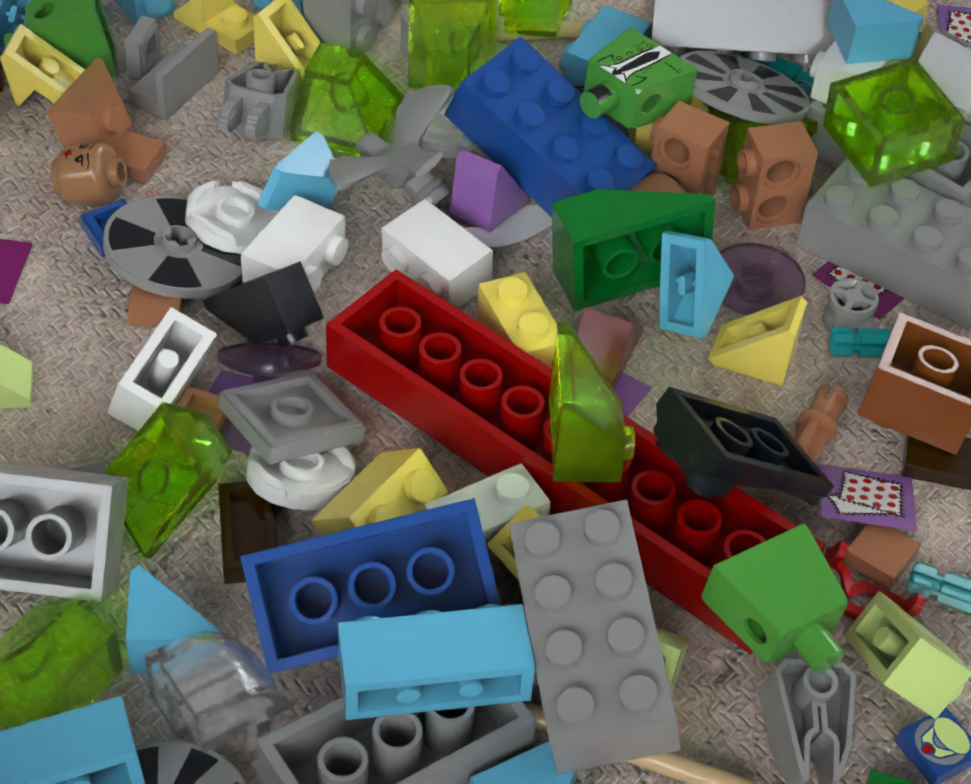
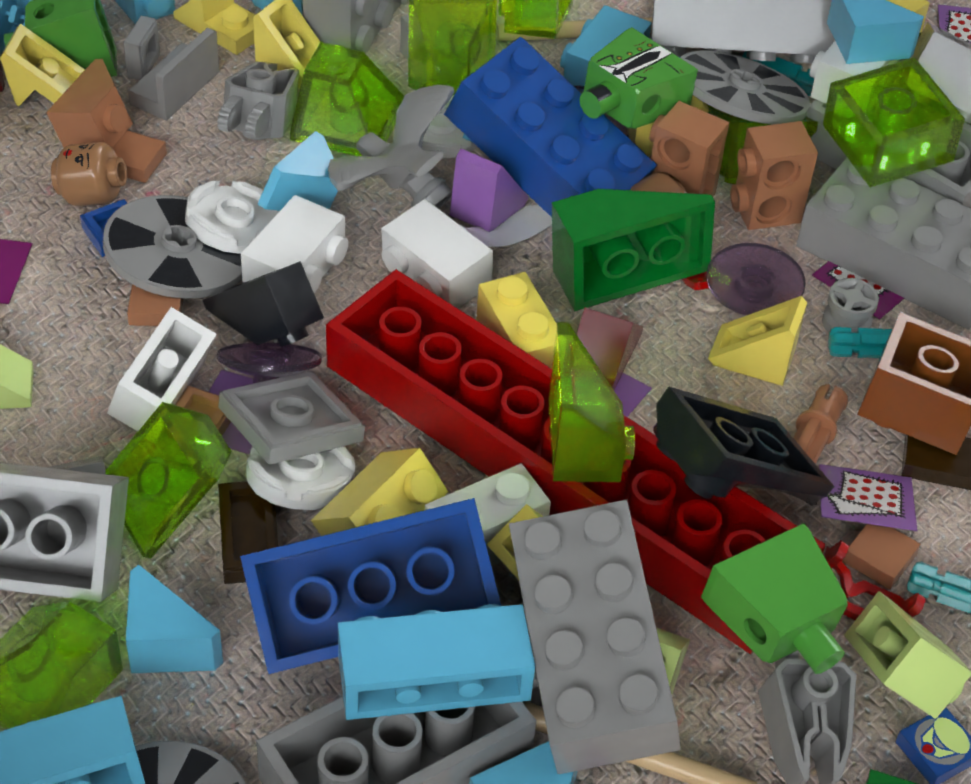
clear brick [145,630,291,762] -> none
medium azure slope [659,231,734,339] -> none

